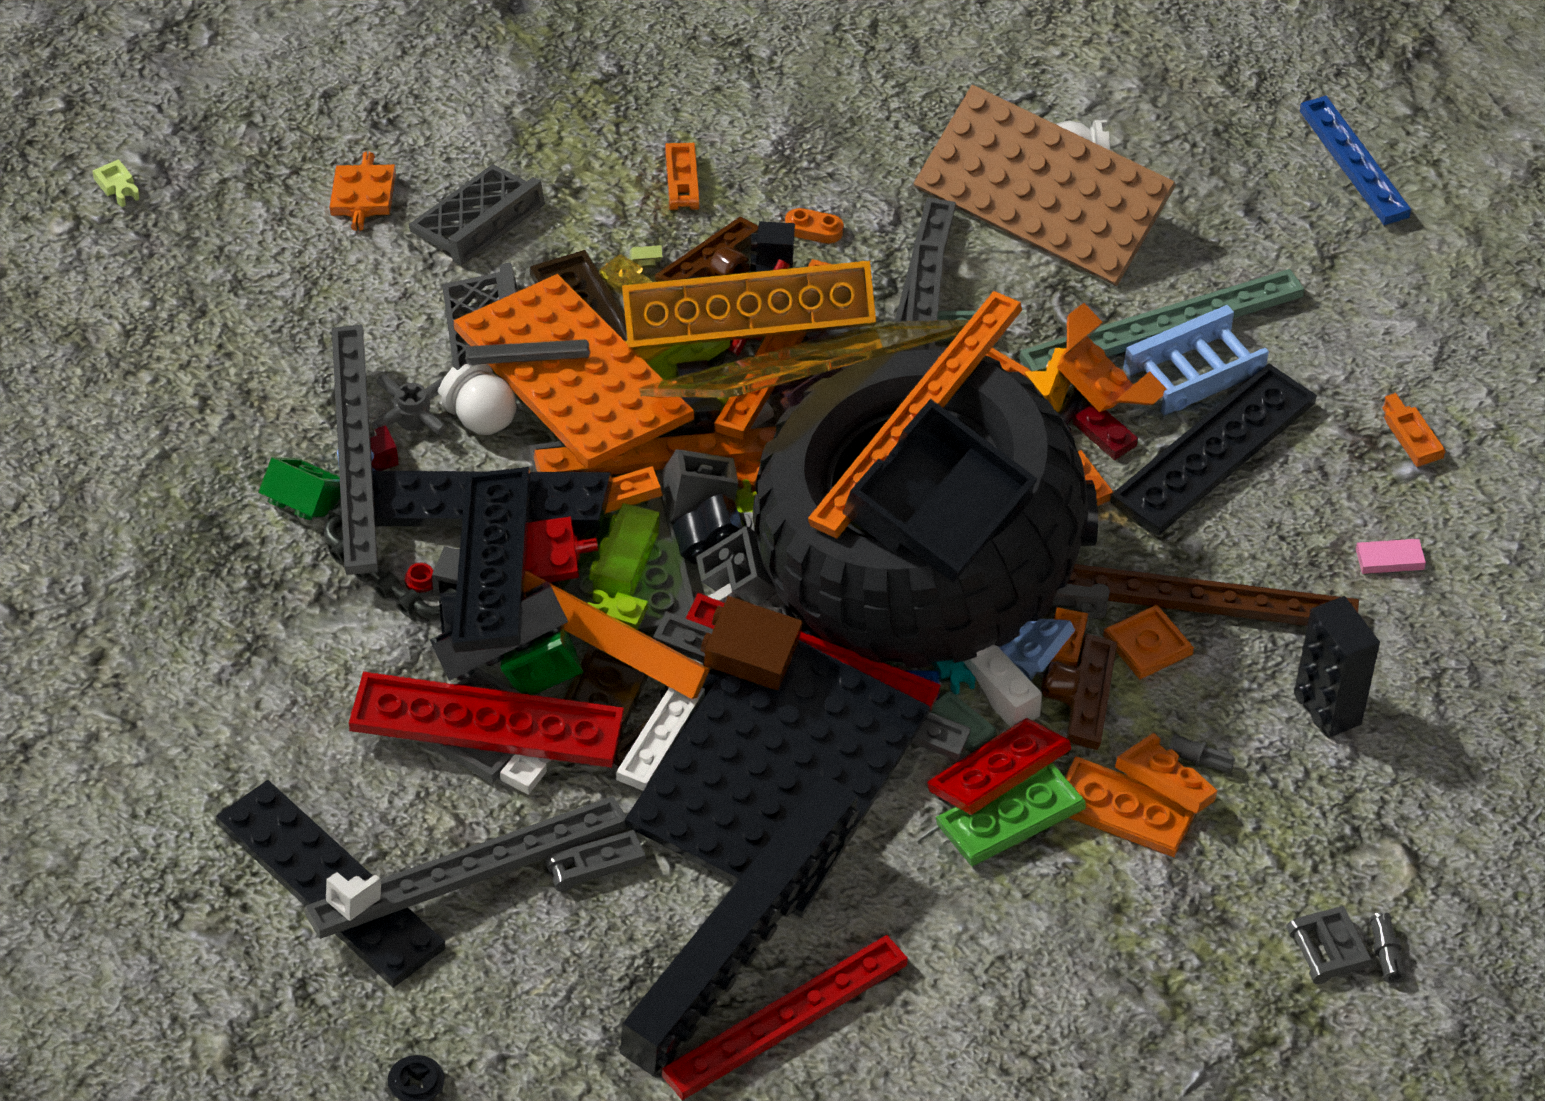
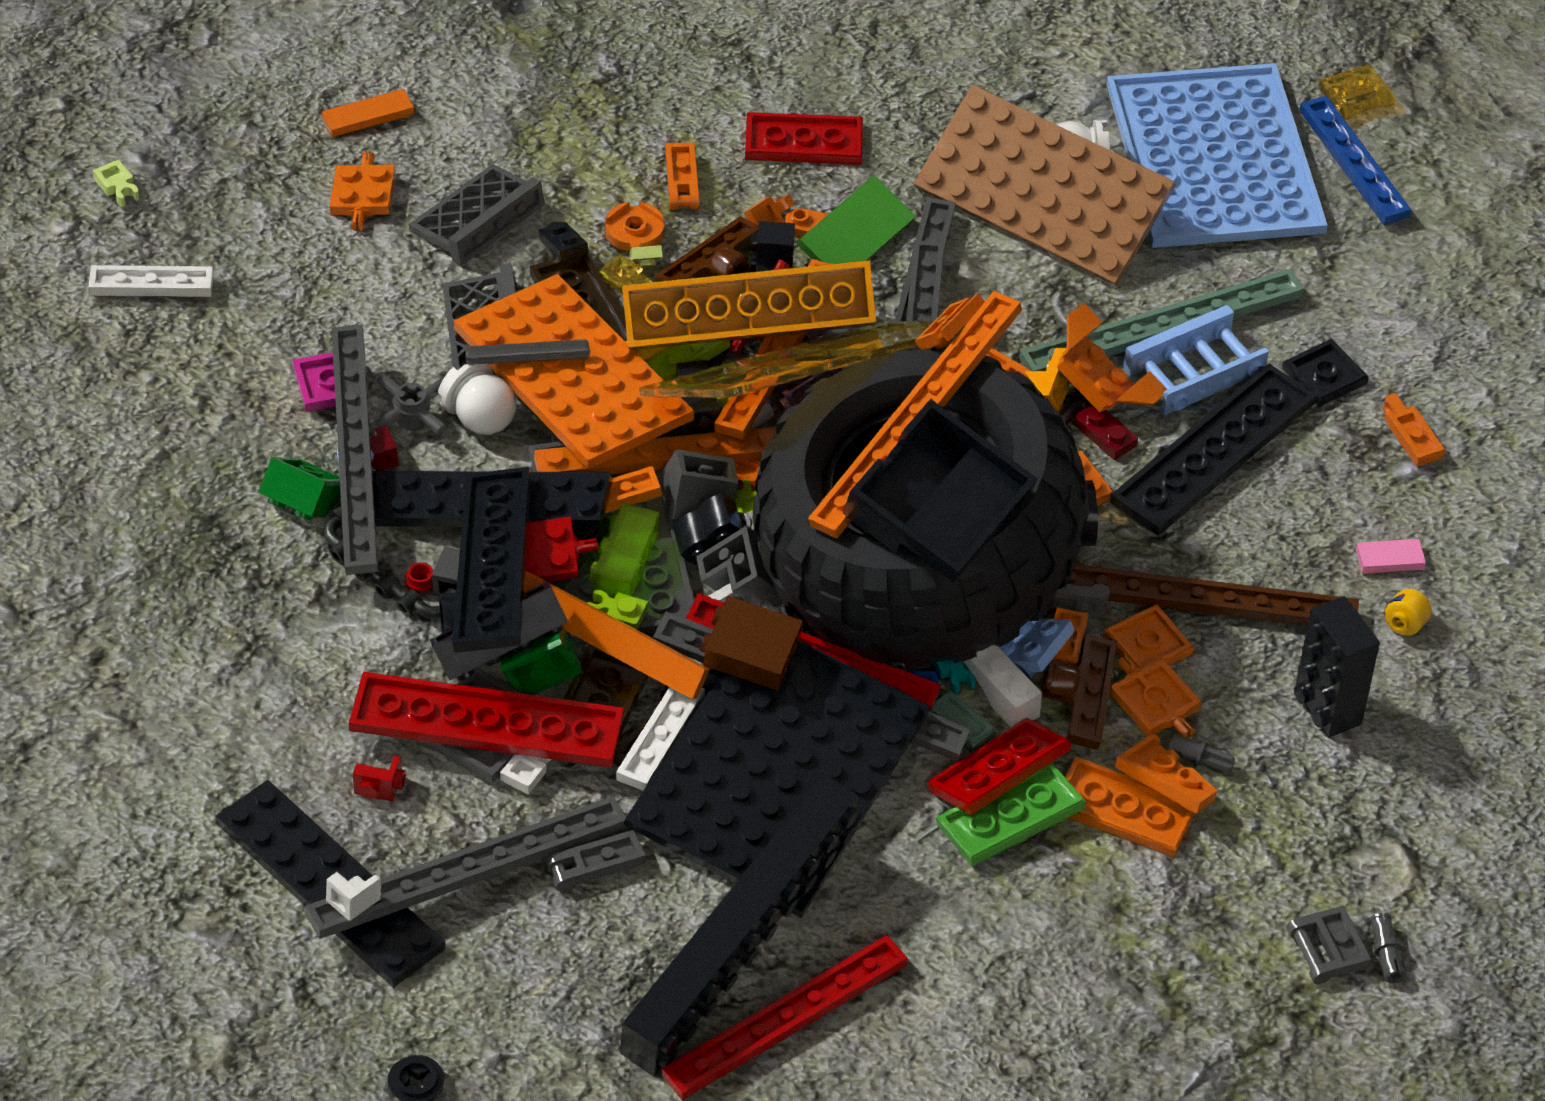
none -> white plate [88,265,214,297]
none -> dark pink plate [292,352,336,412]
none -> orange tile [321,89,414,137]
none -> red bracket [353,756,406,802]
none -> black plate [538,222,589,262]
none -> orange plate [605,202,665,255]
none -> orange plate [743,194,795,225]
none -> red tile [745,112,863,165]
none -> bright green tile [797,175,916,264]
none -> orange plate [915,293,985,350]
none -> light blue plate [1106,63,1328,248]
none -> orange plate [1109,655,1202,739]
none -> black tile [1282,338,1369,407]
none -> clear yellow plate [1319,64,1395,121]
none -> yellow head [1384,589,1432,636]

